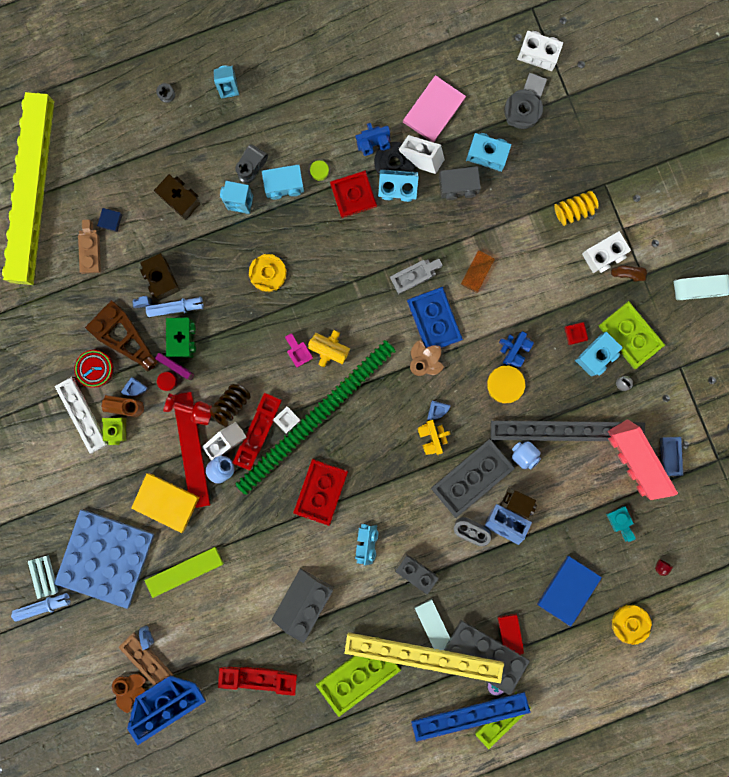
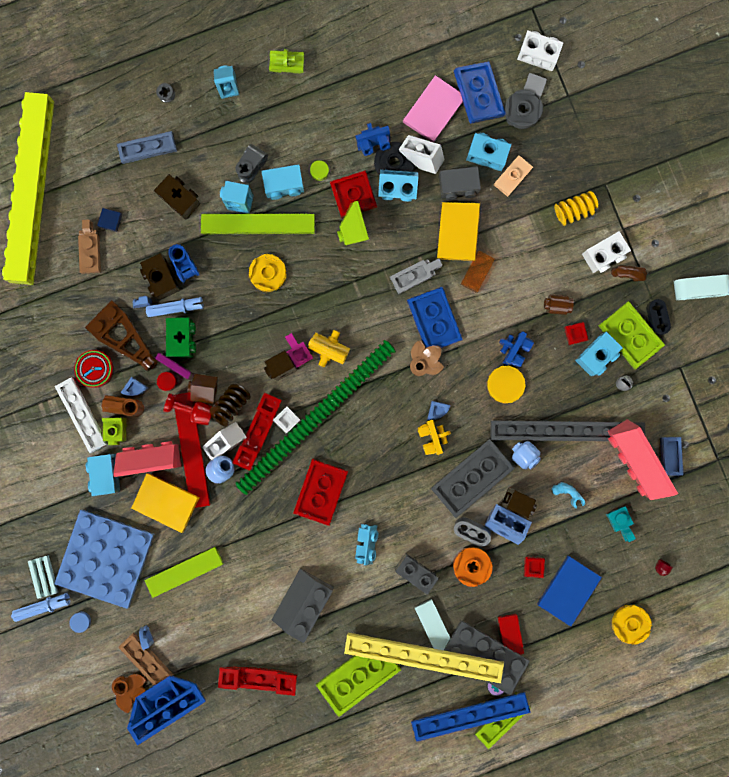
none -> medium blue tile [70,612,91,633]
none -> medium azure brick [85,454,120,496]
none -> coral slope [114,441,182,477]
none -> sand blue tile [117,131,177,164]
none -> blue piece [168,244,200,283]
none -> reddish brown brick [188,374,218,404]
none -> lime tile [201,214,315,234]
none -> dark brown brick [264,350,297,381]
none -> lime hips [269,49,304,74]
none -> lime slope [337,201,369,245]
none -> yellow tile [437,202,480,261]
none -> orange plate [453,547,493,587]
none -> blue tile [454,62,505,124]
none -> light nougat plate [494,155,533,197]
none -> red tile [523,557,545,578]
none -> reddish brown brick [544,294,574,315]
none -> medium azure piece [551,482,585,508]
none -> black beam [646,299,671,336]

